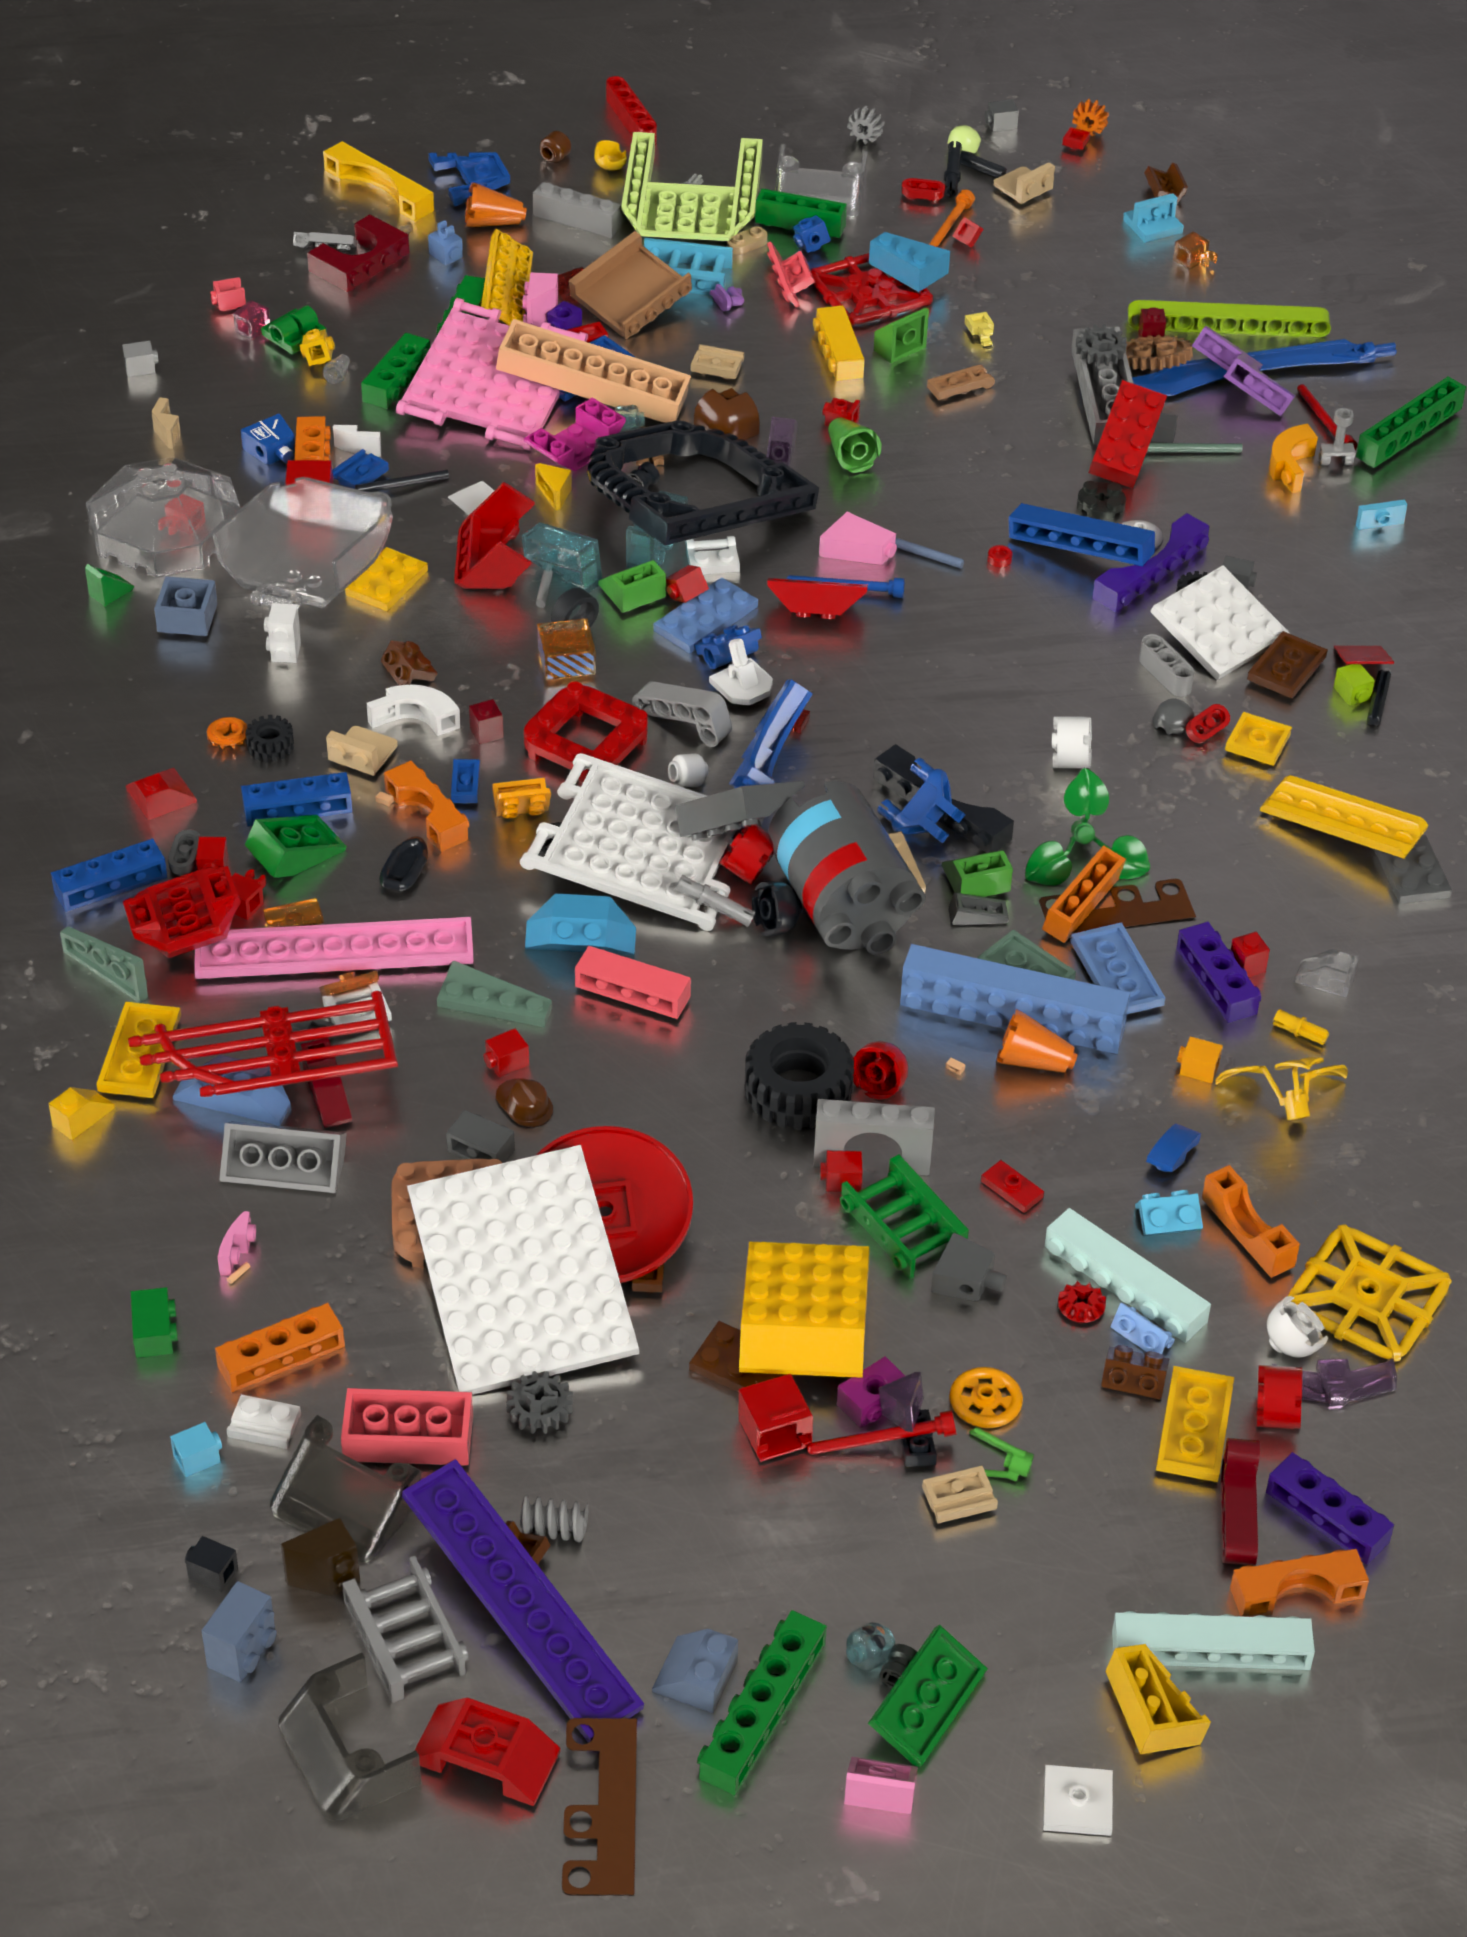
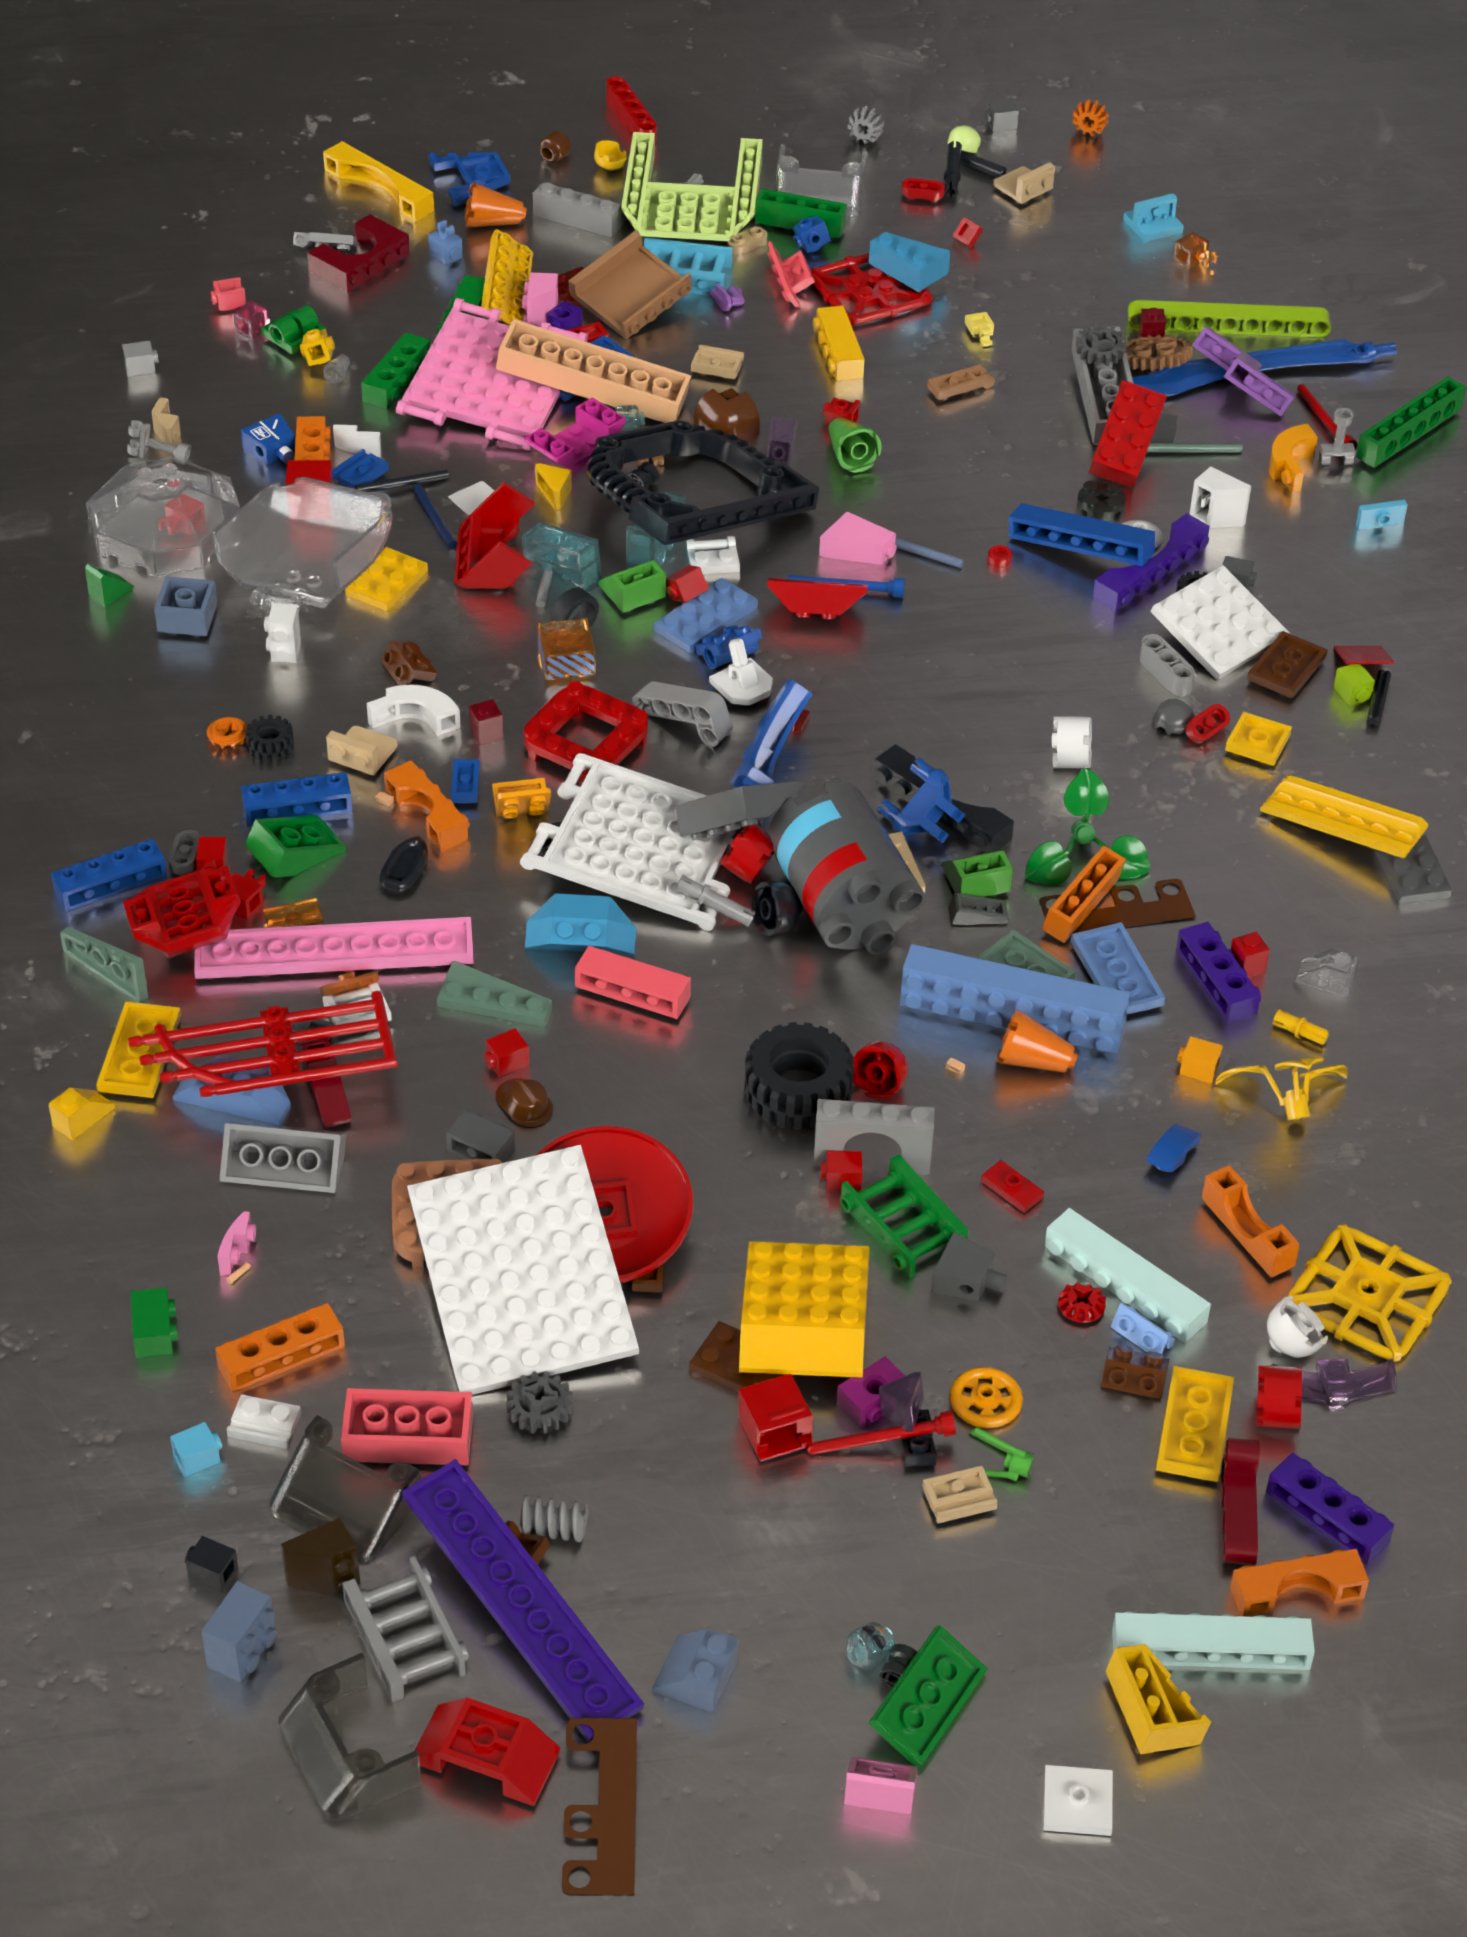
red slope [126,767,197,821] -> none
white head [668,753,709,788] -> none
green brick [697,1610,827,1796] -> none
bright green slope [874,308,929,363] -> none
orange piece [929,189,975,247] -> none
red plate [1062,127,1090,150] -> none
medium azure bracket [1135,1190,1203,1236] -> none
reddish brown bracket [1144,163,1188,204] -> none
none -> light grey bar [127,420,191,464]
none -> dark blue bar [413,484,457,549]
none -> white slope [1190,466,1251,528]

